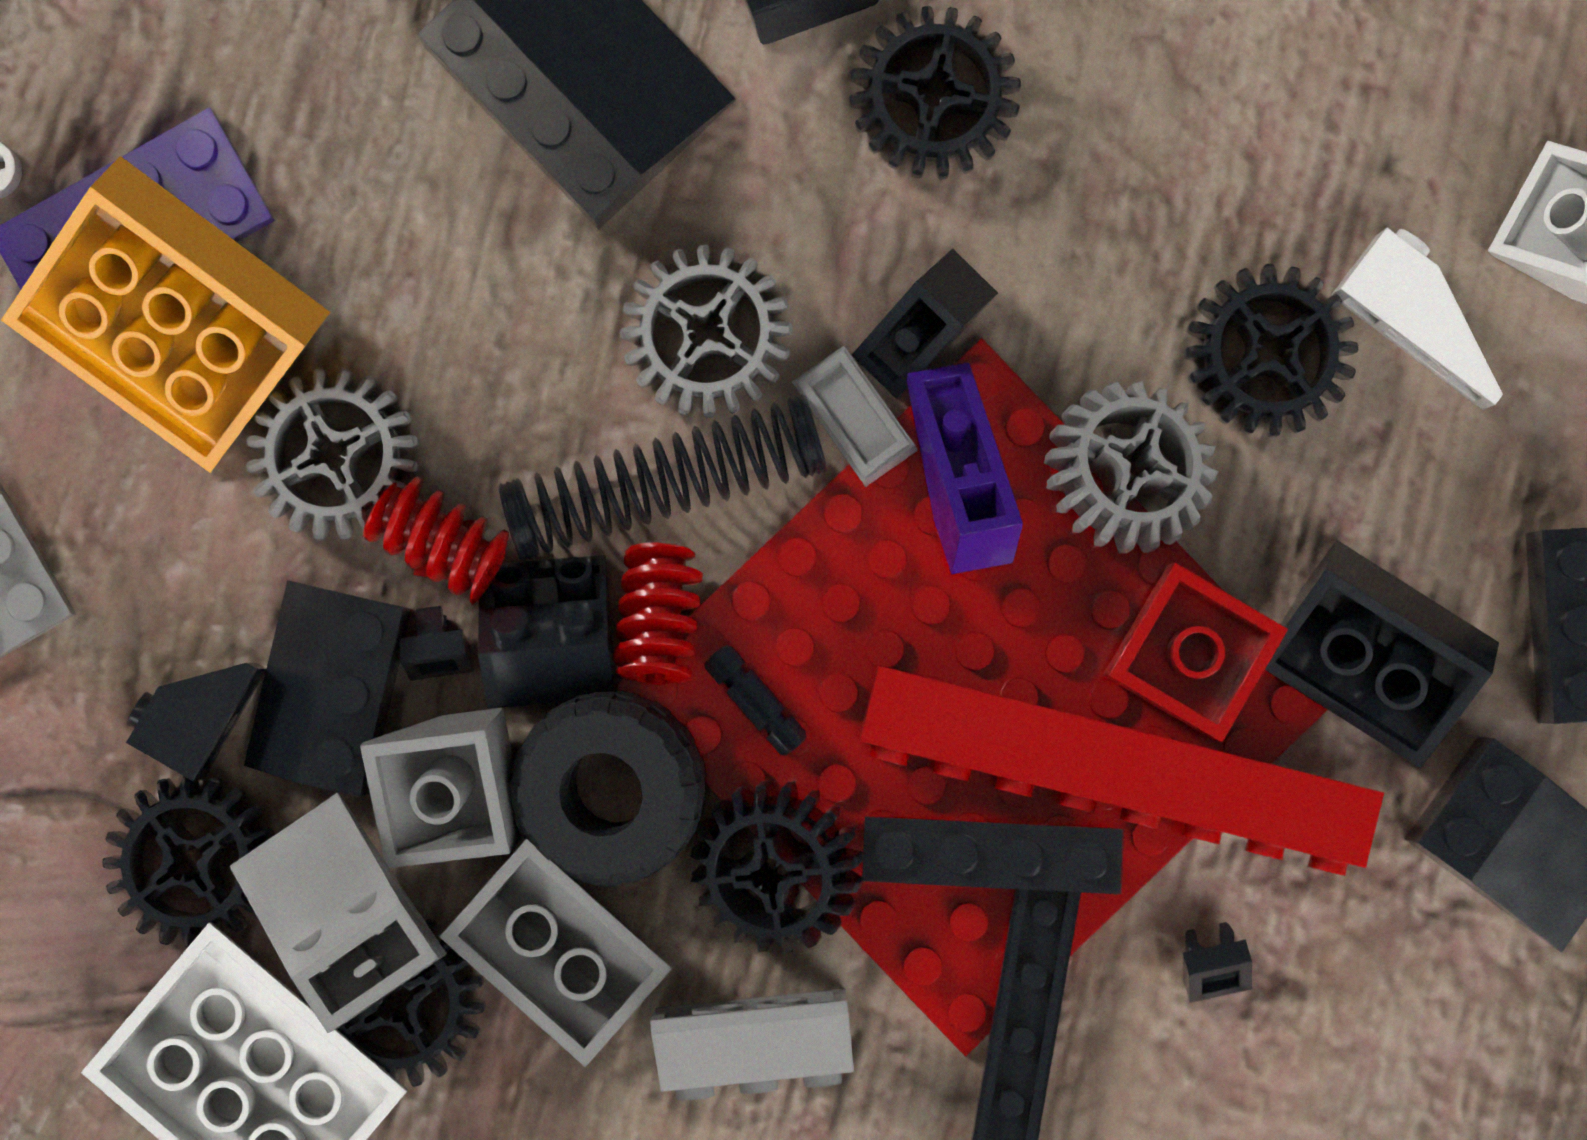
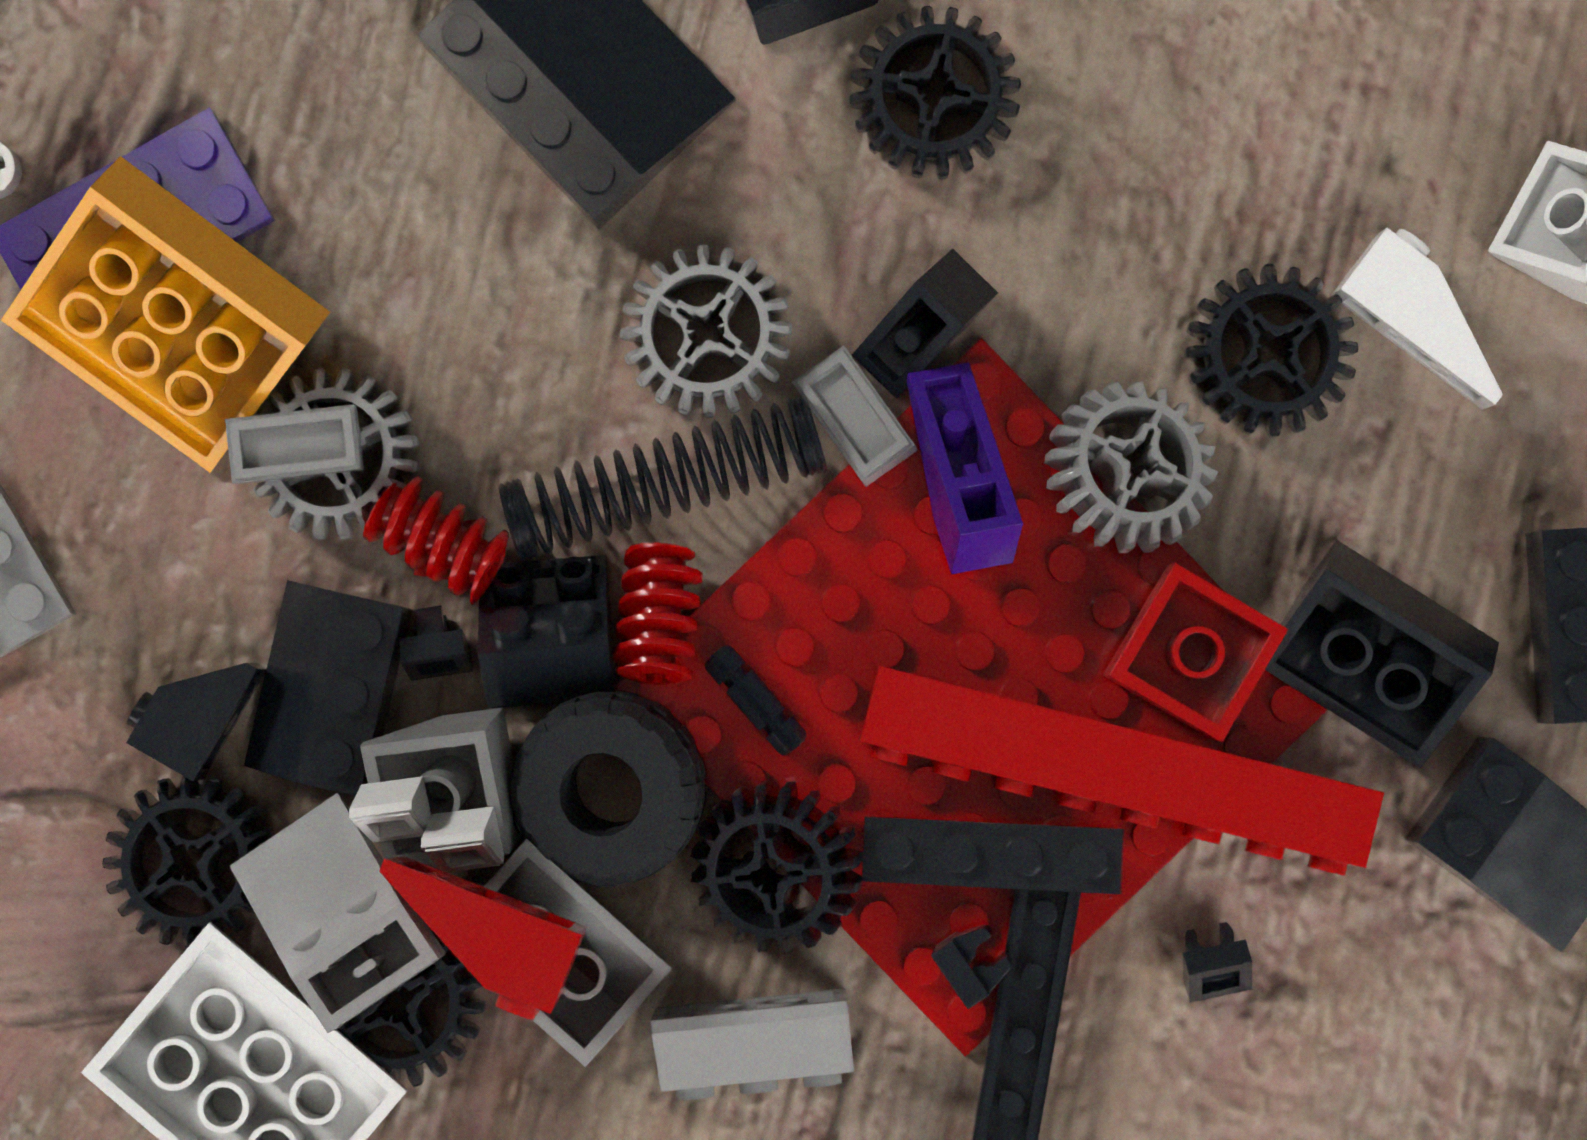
none -> light grey tile [225,404,364,485]
none -> white slope [349,776,431,843]
none -> red slope [379,856,587,1021]
none -> white slope [421,806,504,872]
none -> black tile [931,924,1013,1009]

